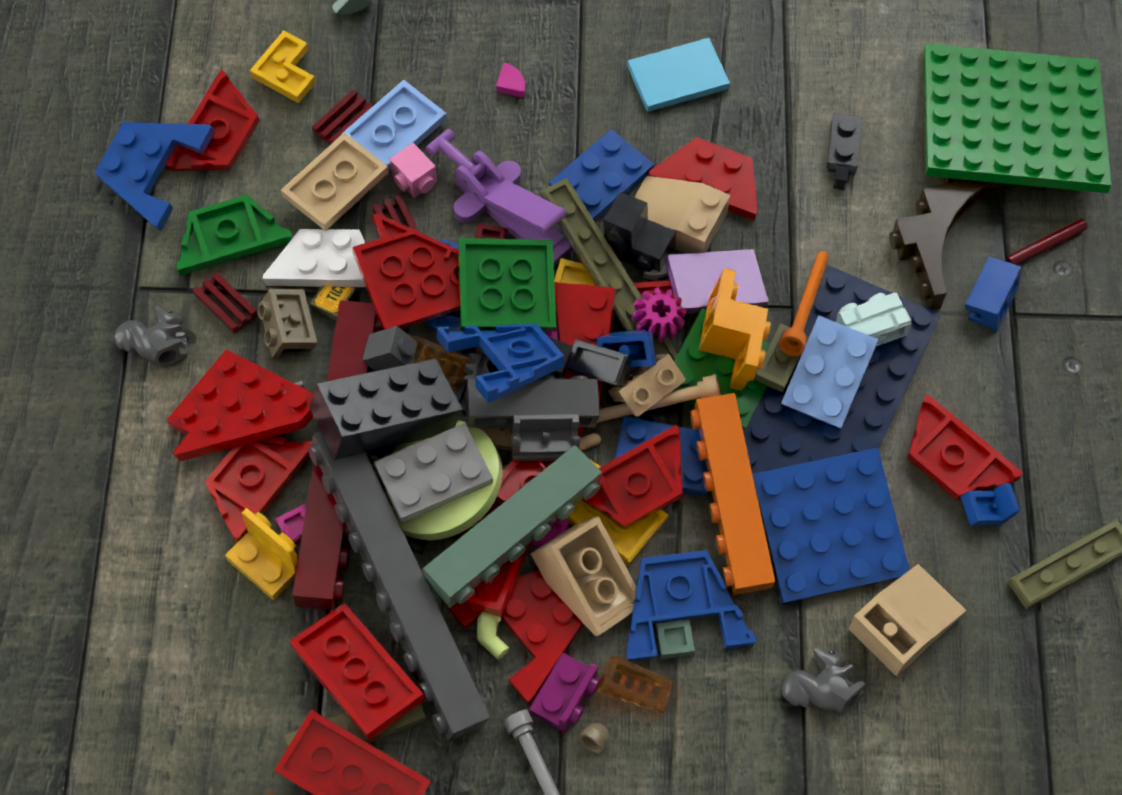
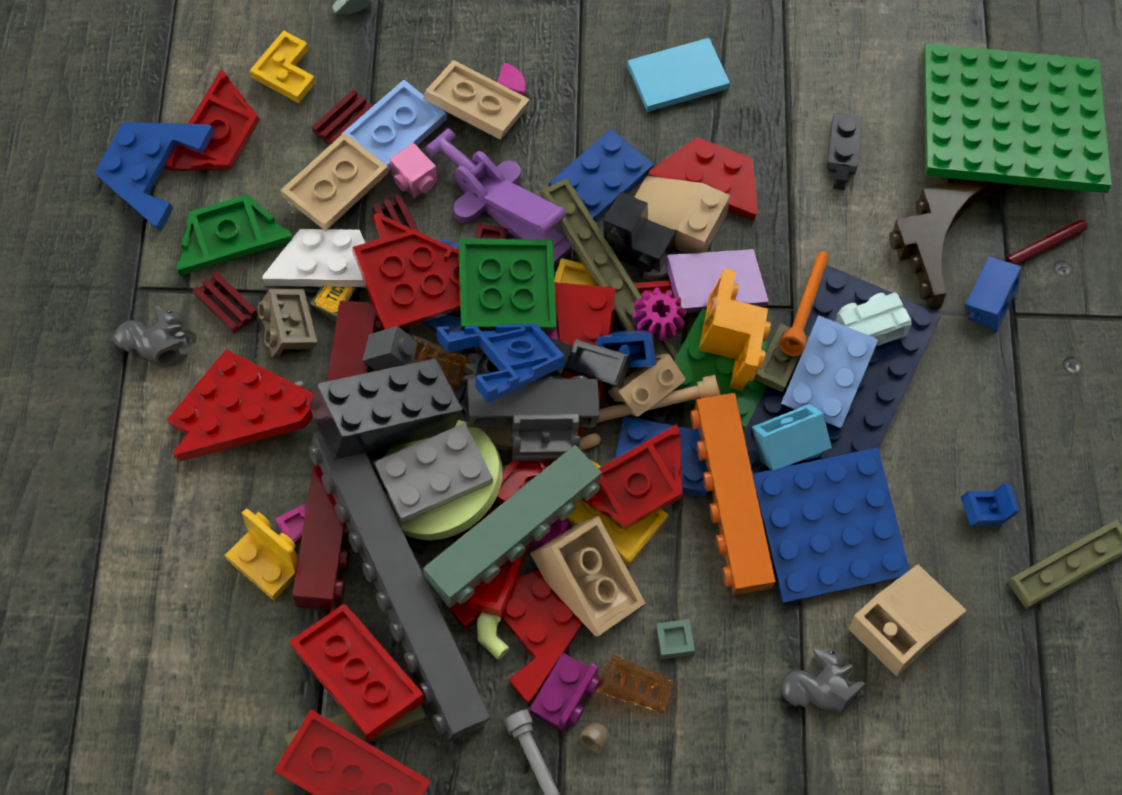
red wing [205,436,311,542] -> none
blue wing [625,550,756,663] -> none
red wing [907,394,1023,501] -> none
none -> tan plate [423,60,530,140]
none -> medium azure brick [752,404,832,470]

